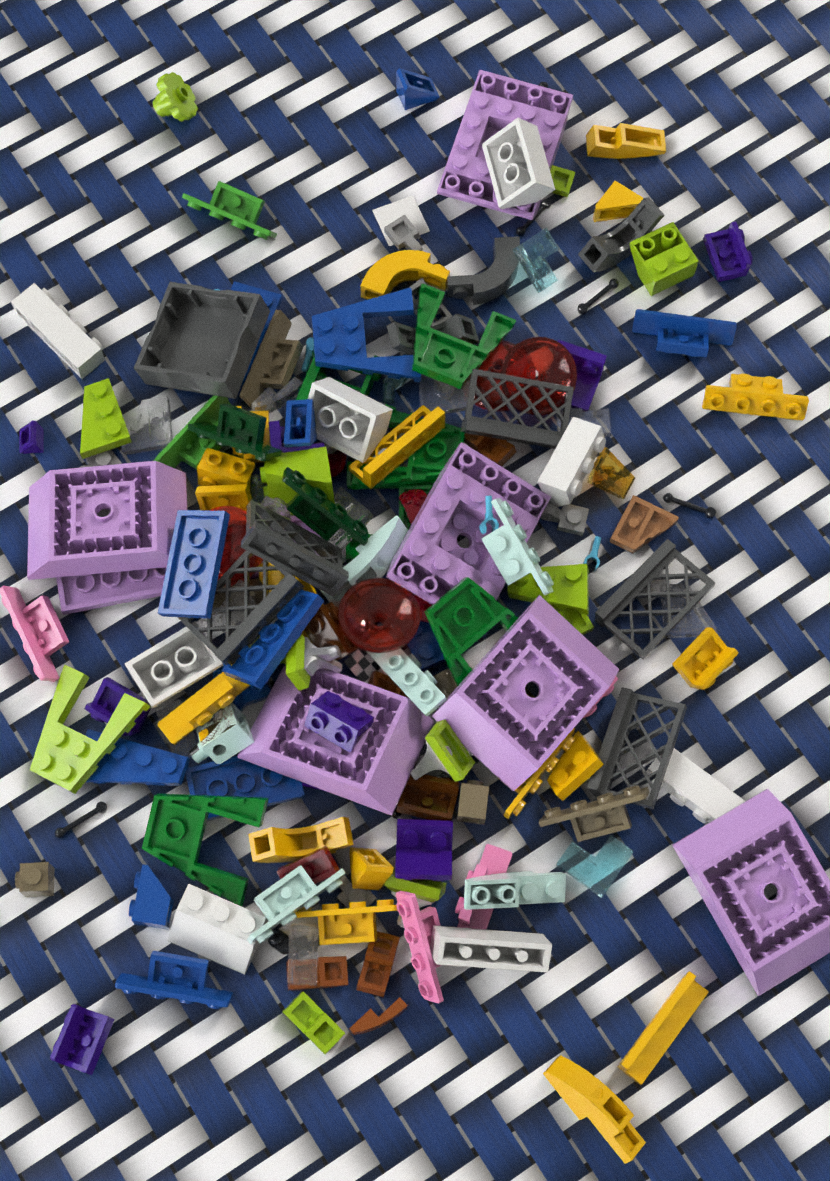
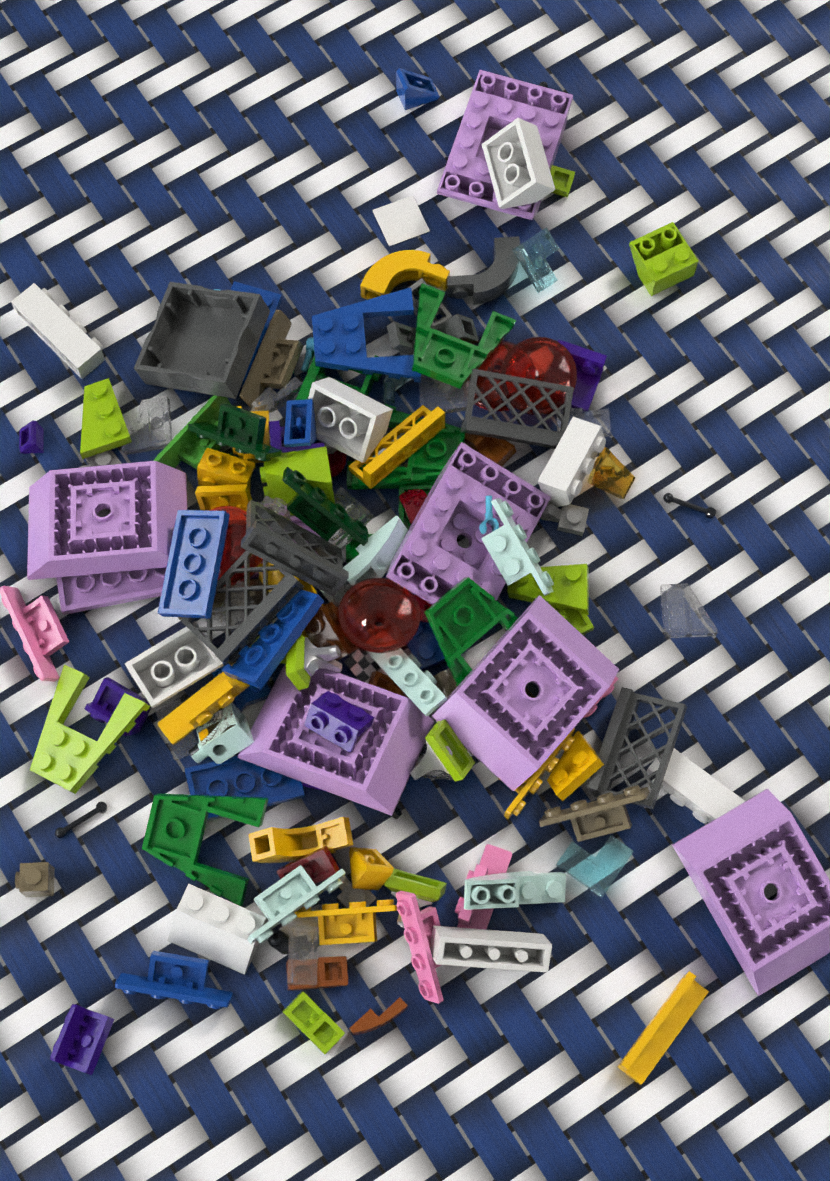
blue wing [85,729,190,786] -> none
blue slope [129,864,174,930] -> none
lime plant [153,72,198,122] -> none
bright green bracket [182,181,277,240] -> none
clear light blue arm [250,474,267,504] -> none
dark orange slope [356,931,400,997] -> none
light grey plate [384,215,423,251] -> none
dark purple bracket [395,819,453,882] -> none
reddish brown bracket [396,774,460,821] -> none
dark tan brick [457,780,489,825] -> none
black hinge [516,199,551,236] -> none
yellow slope [543,1055,646,1164] -> none
black hinge [577,279,619,314] -> none
dark grey arch [578,197,665,272] -> none
medium azure hand [583,536,601,571] -> none
yellow slope [586,123,666,159] -> none
yellow slope [593,181,643,222] -> none
dark grey fence [595,539,716,659] -> none
medium nougat wing [609,495,679,553] -> none
blue bracket [632,309,737,357] -> none
yellow bracket [672,627,739,690] -> none
yellow bracket [702,373,809,420] -> none
dark purple bracket [703,221,753,282] -> none

